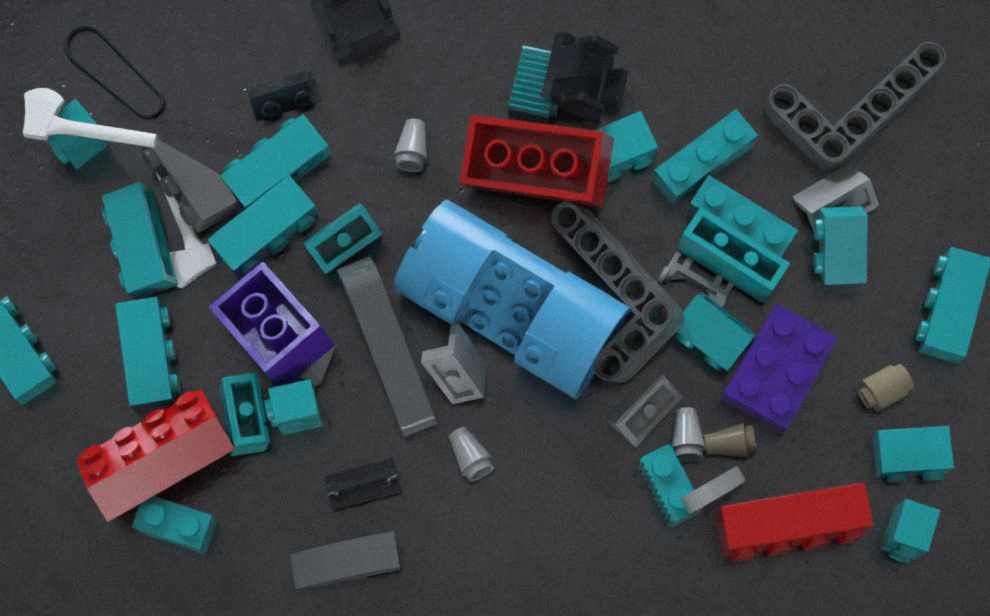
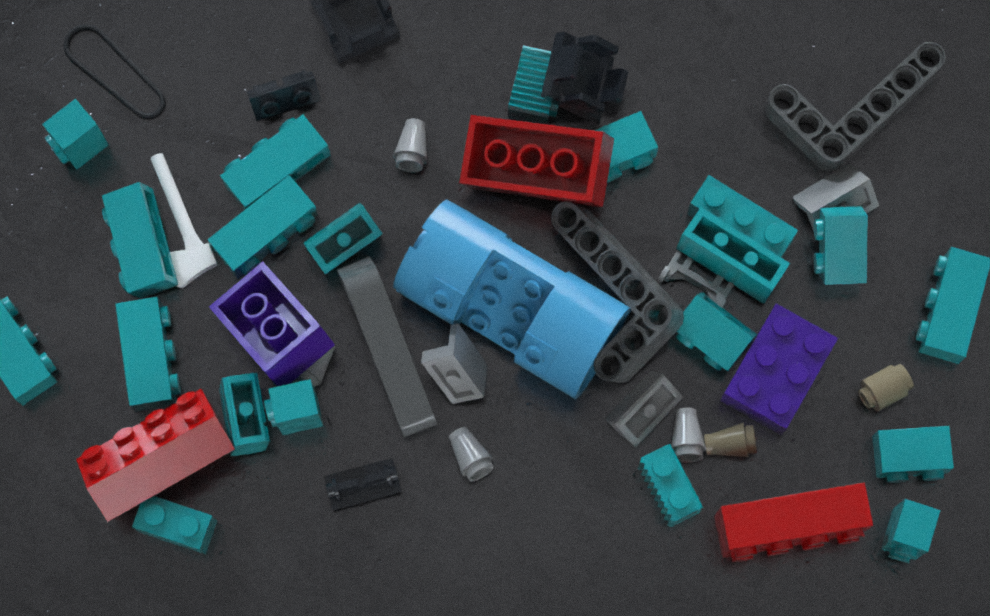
white piece [23,88,157,148] -> none
dark grey slope [141,139,237,233] -> none
dark grey slope [290,531,401,590] -> none
teal brick [652,109,758,208] -> none
light grey beam [680,466,746,514] -> none

